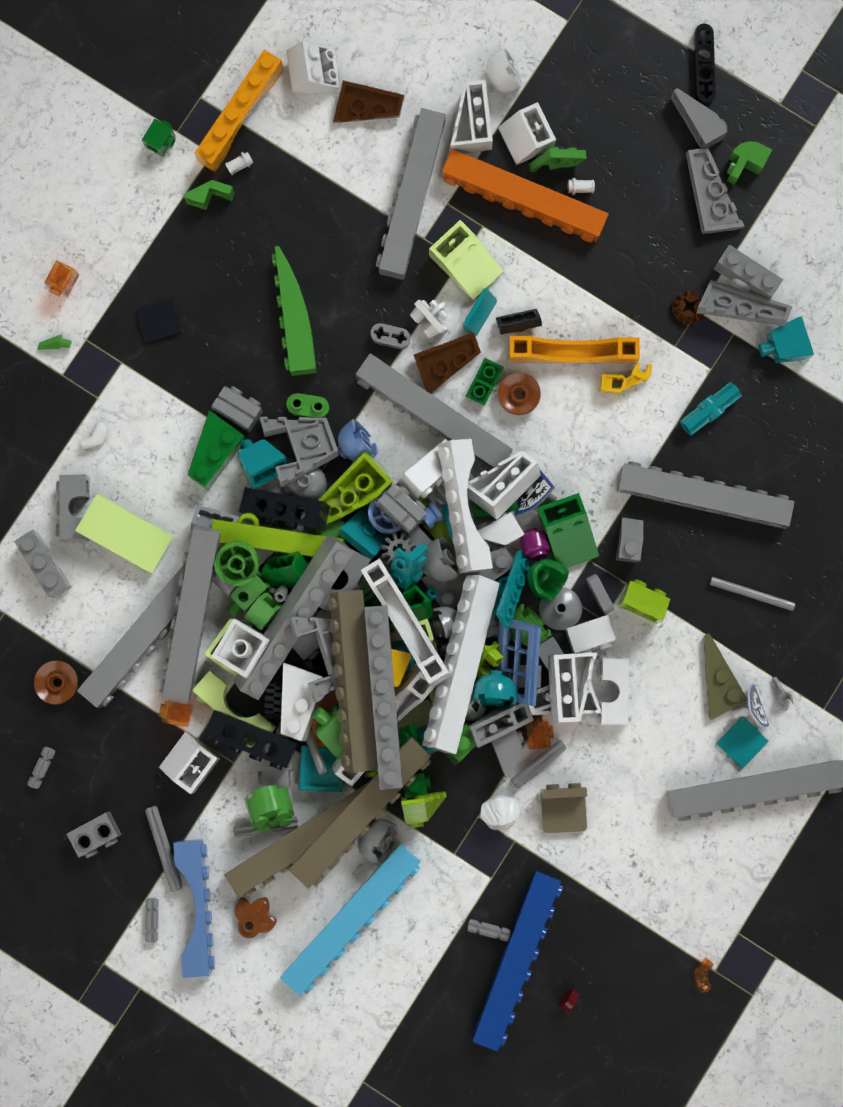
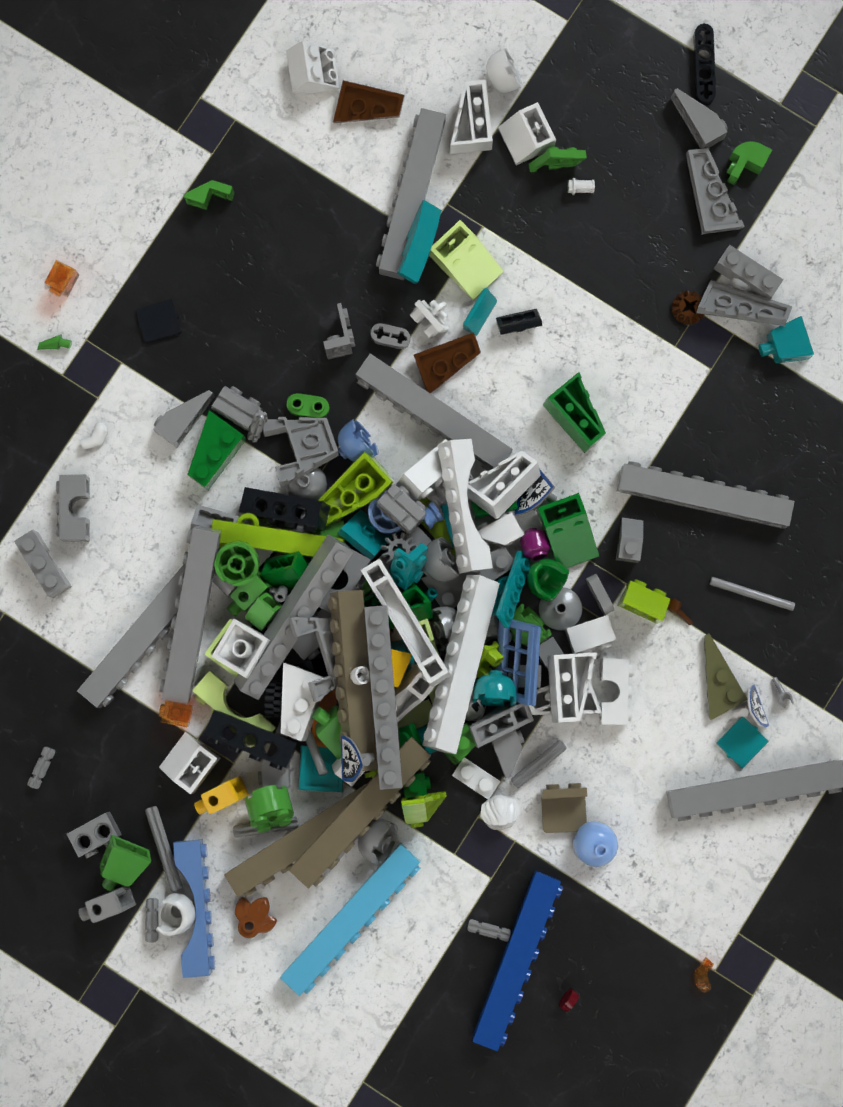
dark orange dish [34,661,78,704] -> none
yellowish green tile [75,493,174,574] -> none
green brick [142,119,176,157] -> none
light orange arch [194,49,284,172] -> none
white pin [225,152,253,175] -> none
teal torso [238,439,287,489] -> none
bright green slope [272,246,317,376] -> none
orange brick [441,149,609,242] -> none
green slope [465,358,504,406] -> none
dark orange dish [498,373,541,415] -> none
light orange arch [509,336,640,364] -> none
clear orange brick [525,717,554,750] -> none
yellow piece [599,363,652,396] -> none
teal piece [680,382,742,436] -> none
none -> light grey torso [79,886,136,923]
none -> bright green torso [100,835,151,891]
none -> light grey slope [153,390,215,448]
none -> white piece [156,893,196,937]
none -> yellow torso [194,776,250,815]
none -> light grey axle [247,409,267,442]
none -> light grey bracket [323,303,355,359]
none -> shield [341,735,375,782]
none -> white hinge [350,666,370,685]
none -> teal slope [396,200,442,284]
none -> white plate [452,757,501,799]
none -> green wedge [543,372,606,453]
none -> light blue cylinder [573,821,618,867]
none -> reddish brown hand [668,599,693,625]

